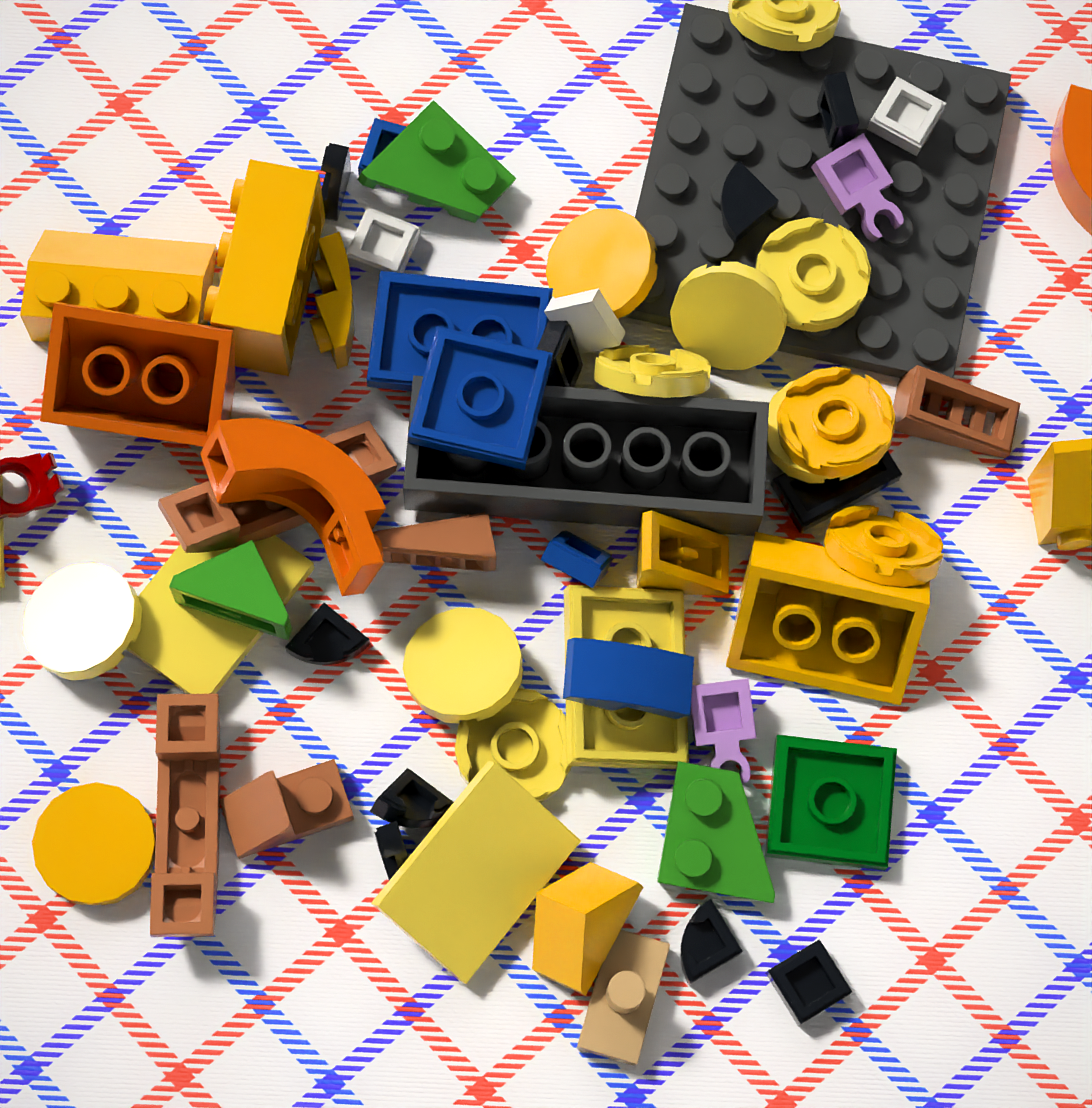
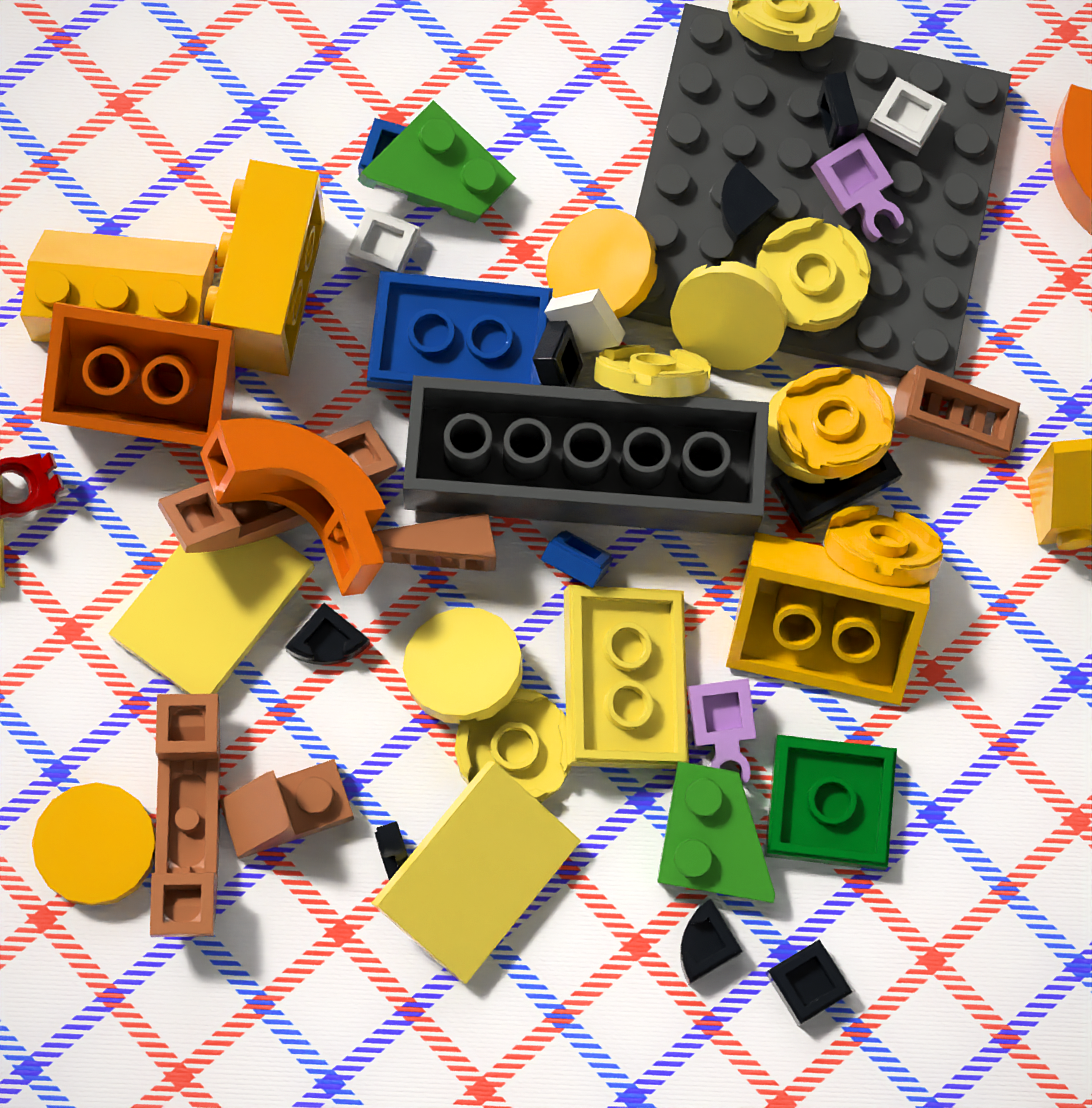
tile [22,562,142,681] -> none
bright green slope [169,540,292,640] -> none
yellow slope [309,232,354,369] -> none
black tile [321,143,351,222] -> none
black tile [370,768,454,828] -> none
blue tile [408,326,553,470] -> none
yellow slope [532,862,644,996] -> none
blue slope [563,638,694,719] -> none
tan tile [576,930,670,1066] -> none
yellow slope [637,511,729,596] -> none

